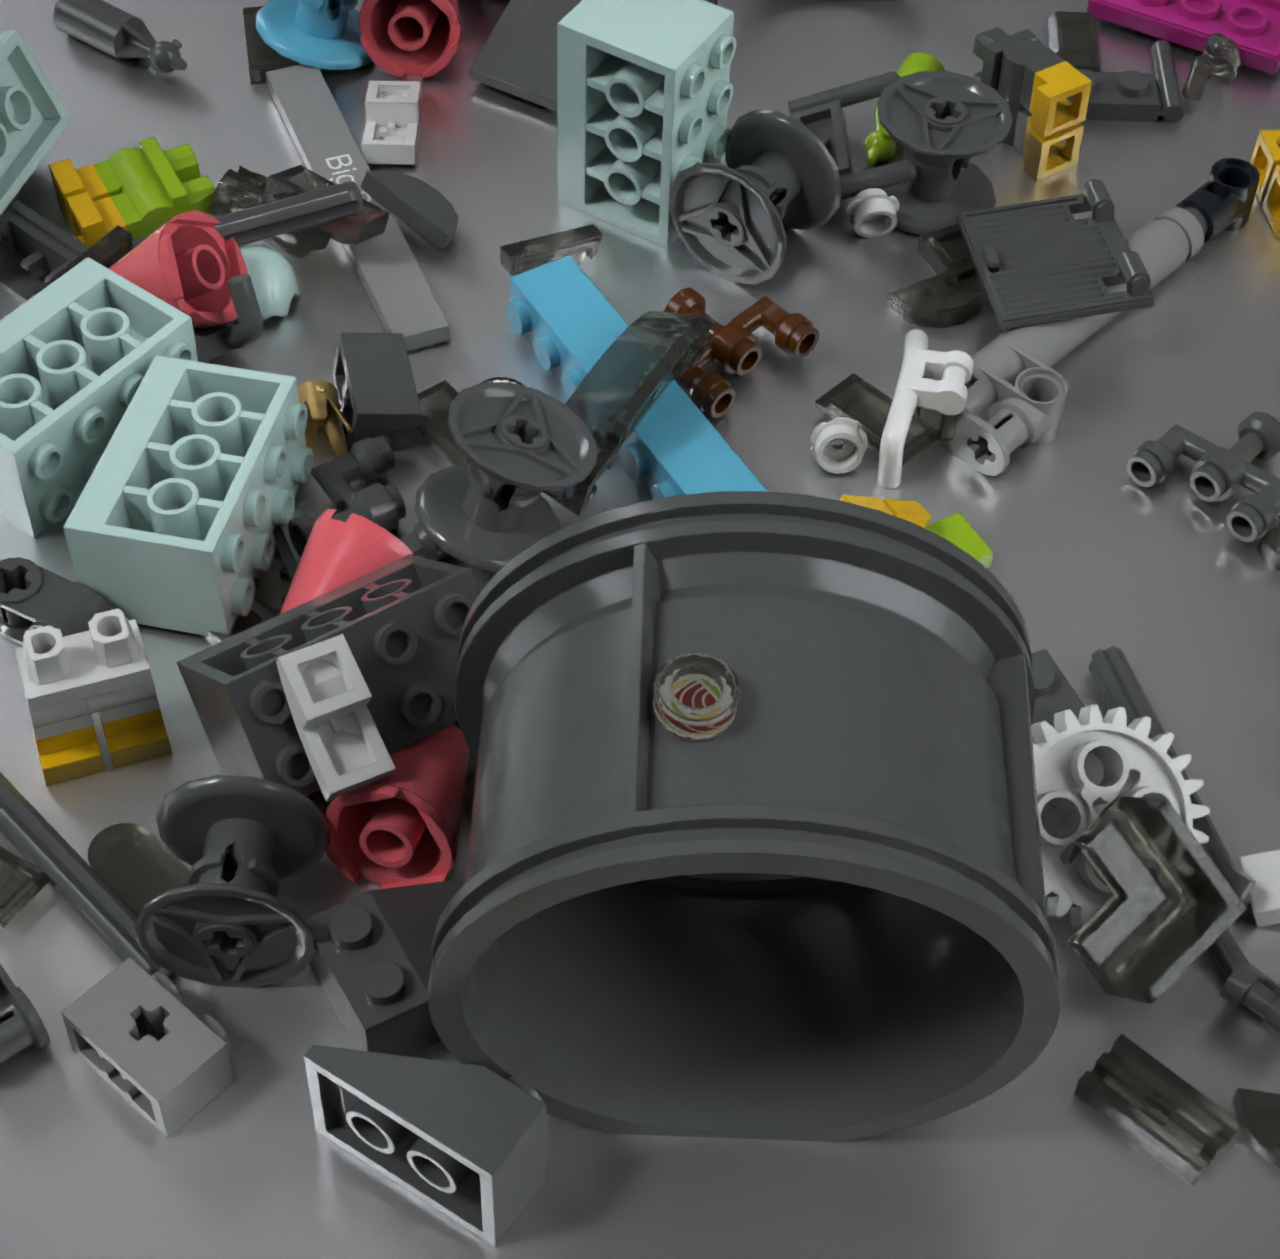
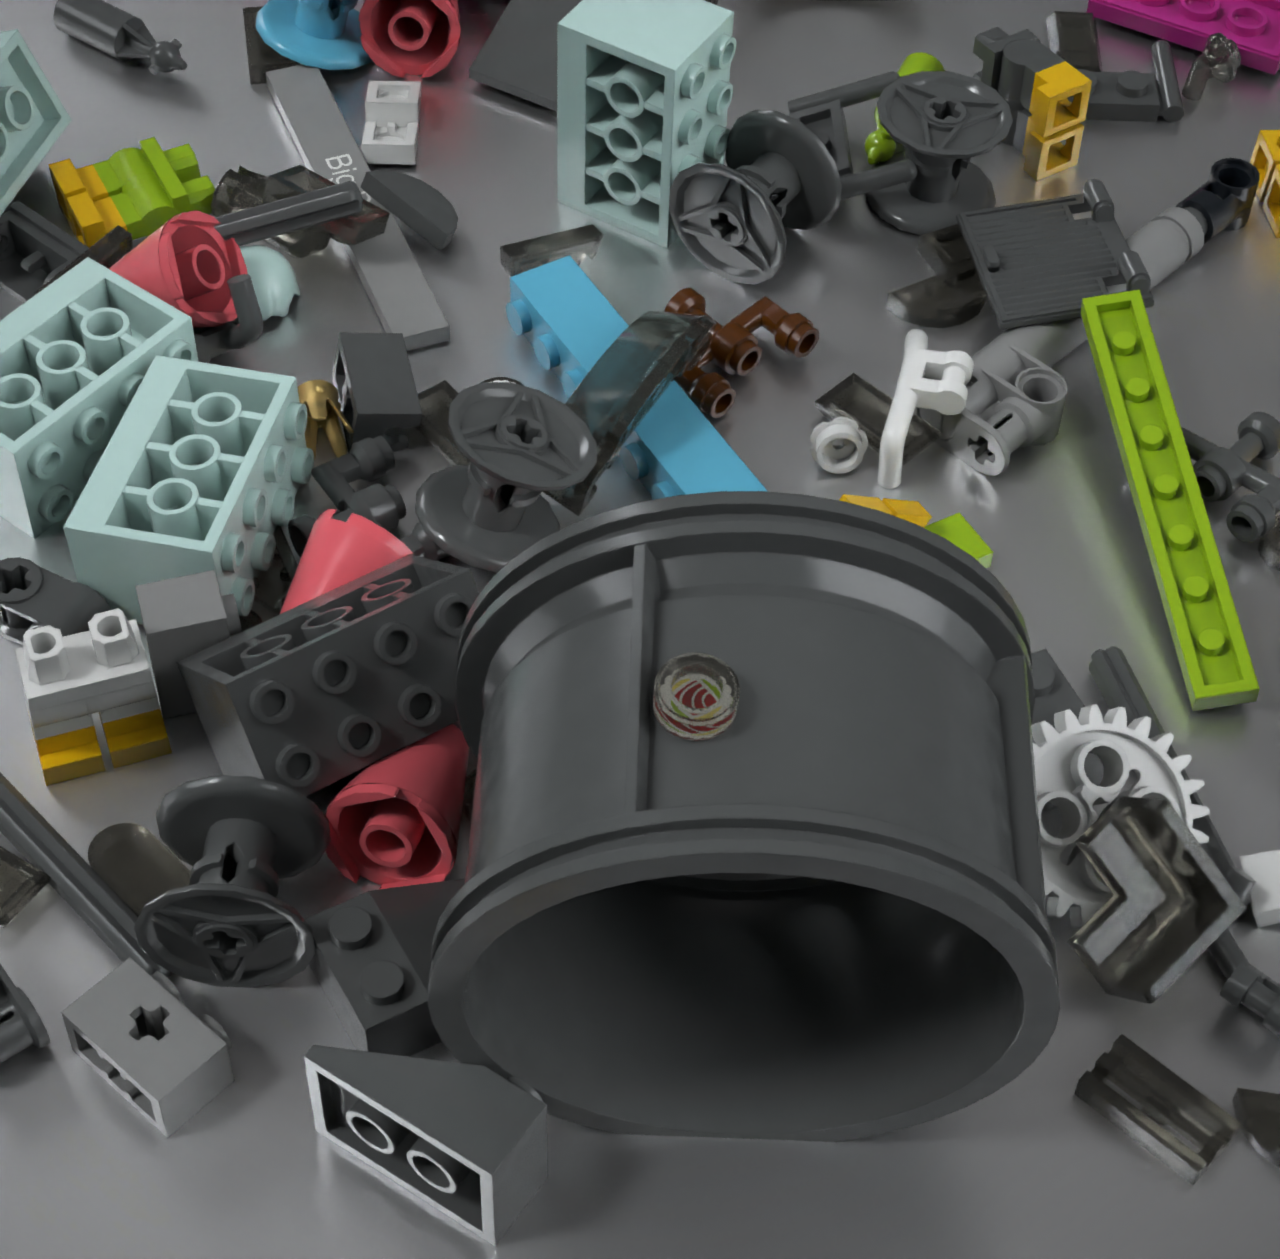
white slope [276,634,396,802] -> none
white plate [846,188,900,238] -> none
none -> light grey brick [135,570,242,719]
none -> lime plate [1081,290,1260,711]

